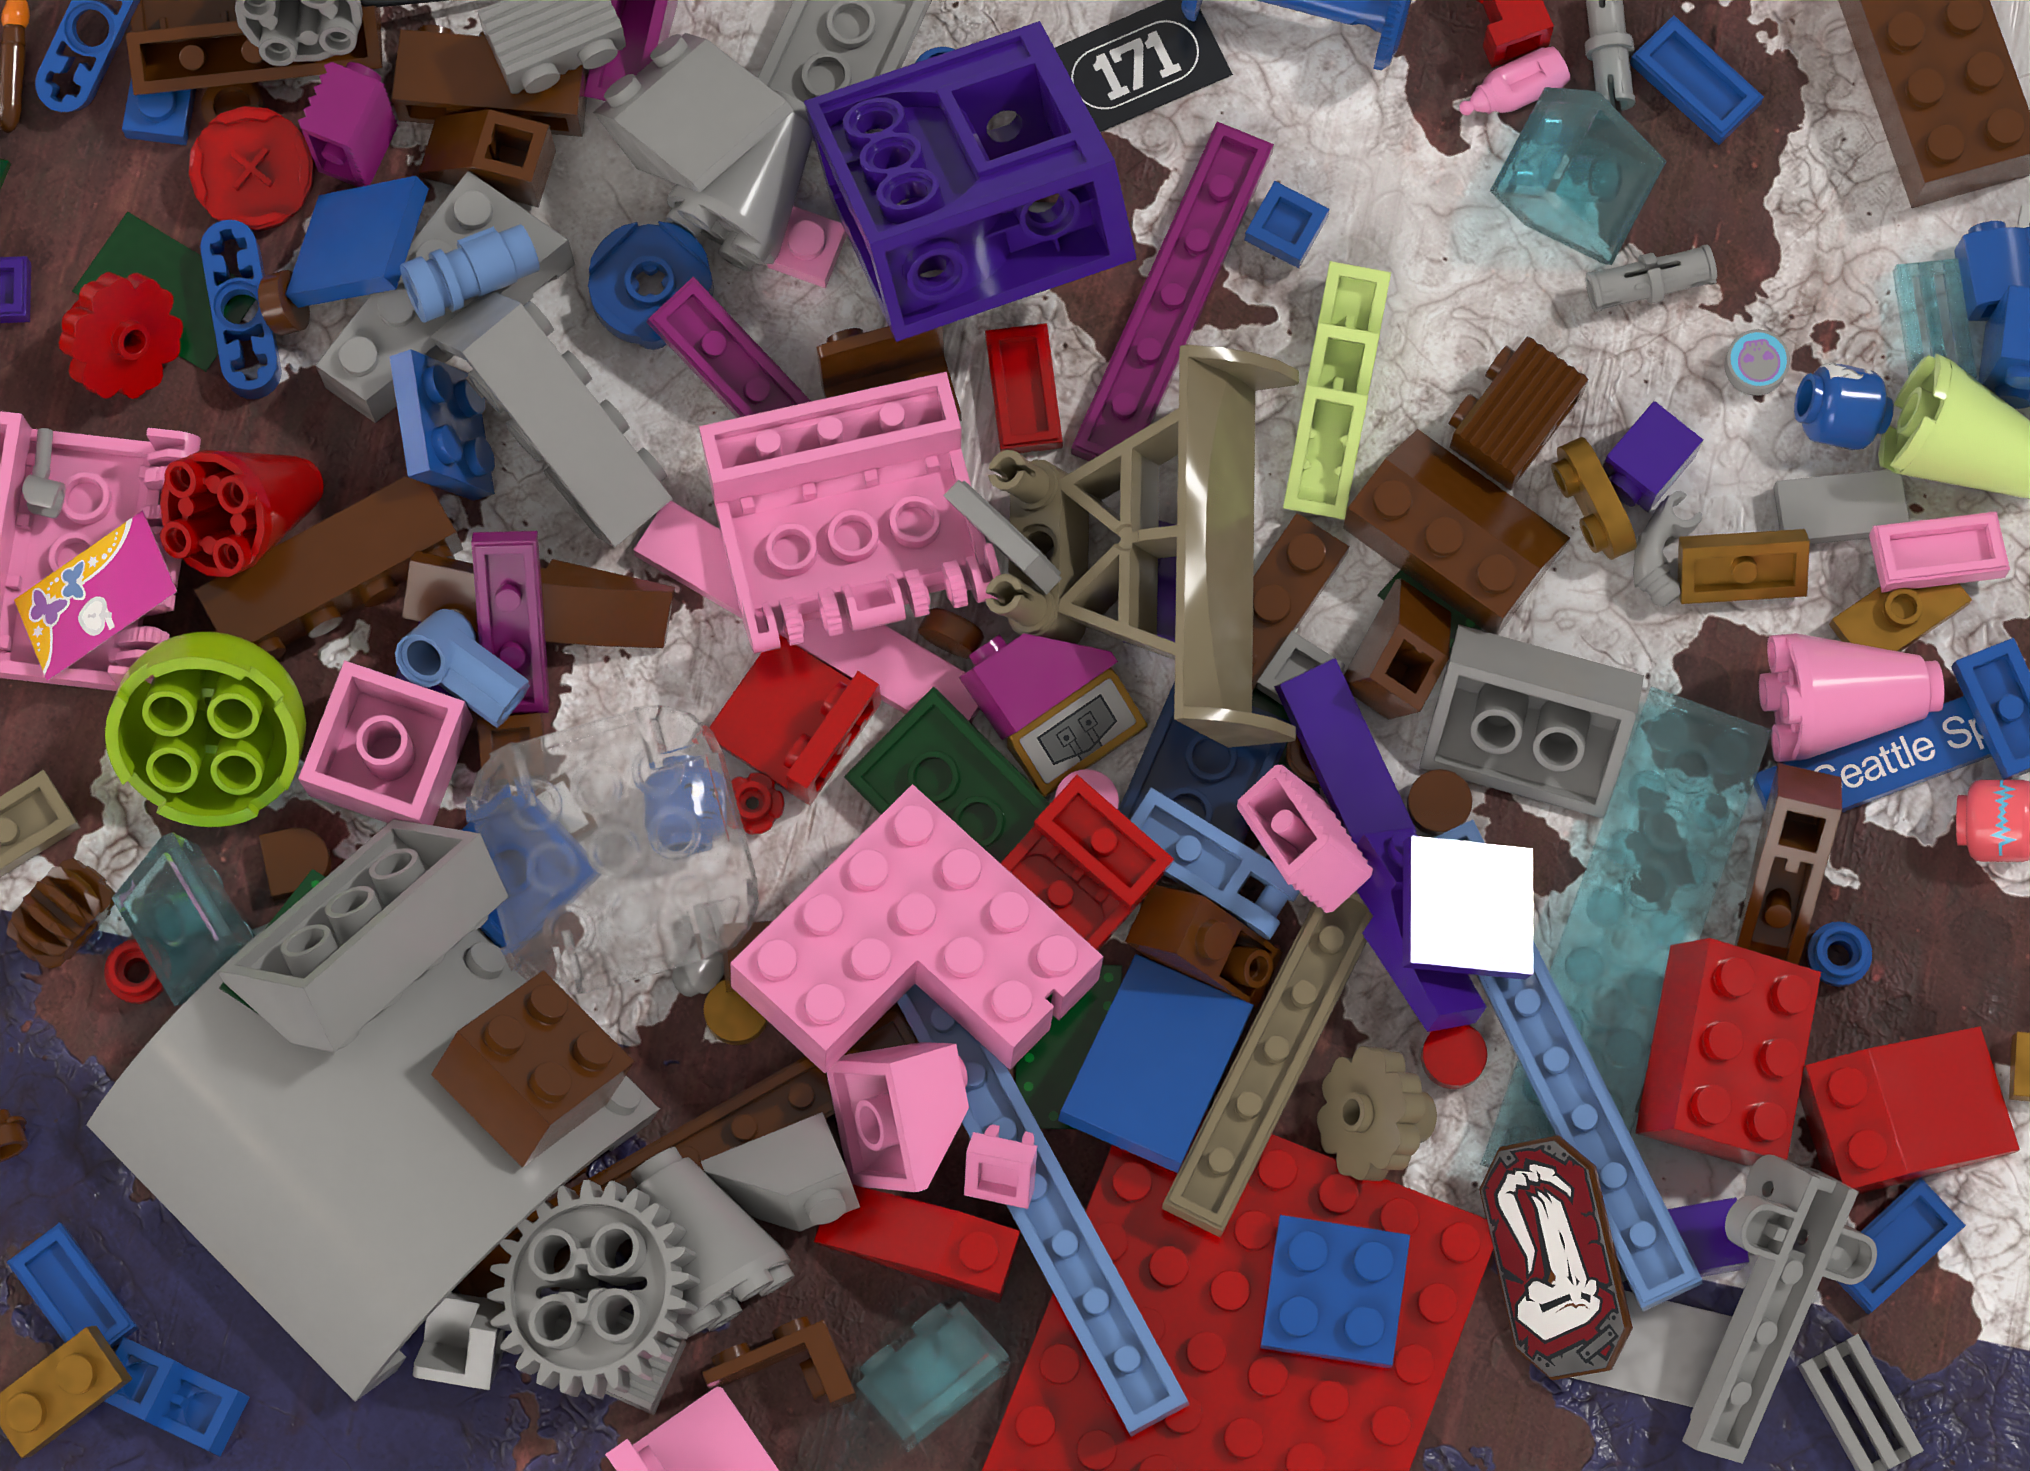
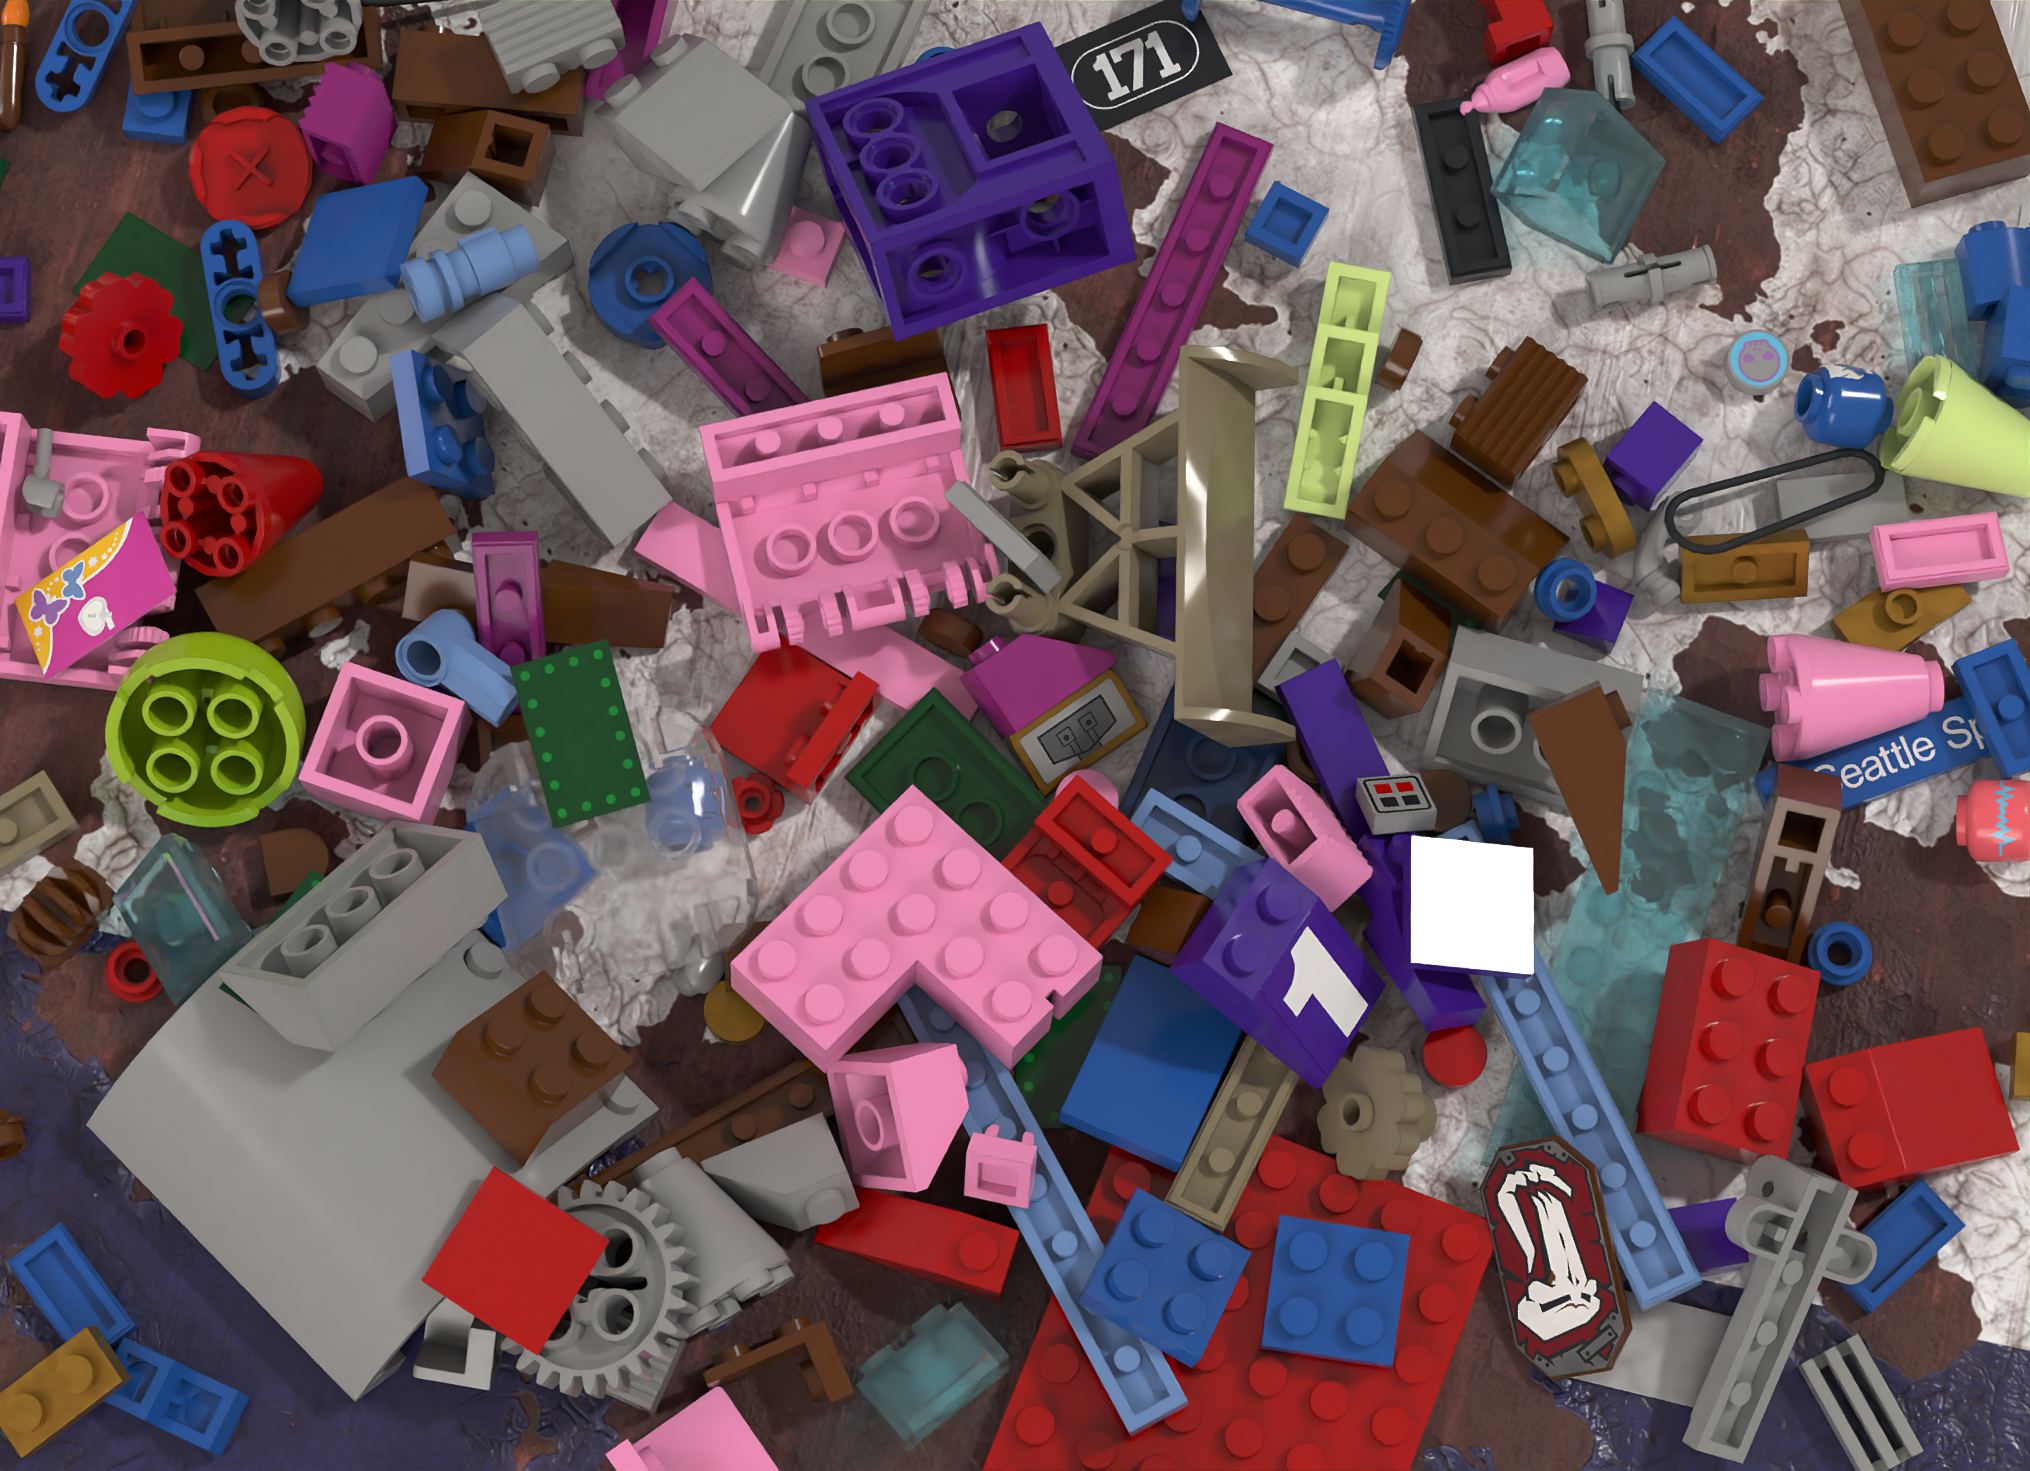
none -> red slope [421,1165,610,1356]
none -> dark green sticker [510,639,651,829]
none -> blue plate [1077,1187,1252,1368]
none -> dark purple slope [1169,857,1386,1089]
none -> light grey tile [1355,773,1437,835]
none -> reddish brown tile [1375,326,1423,392]
none -> black tile [1411,95,1512,286]
none -> blue plate [1472,783,1520,846]
none -> reddish brown slope [1527,680,1632,896]
none -> blue plate [1534,558,1597,622]
none -> dark purple slope [1551,580,1634,654]
none -> black piece [1664,448,1885,555]

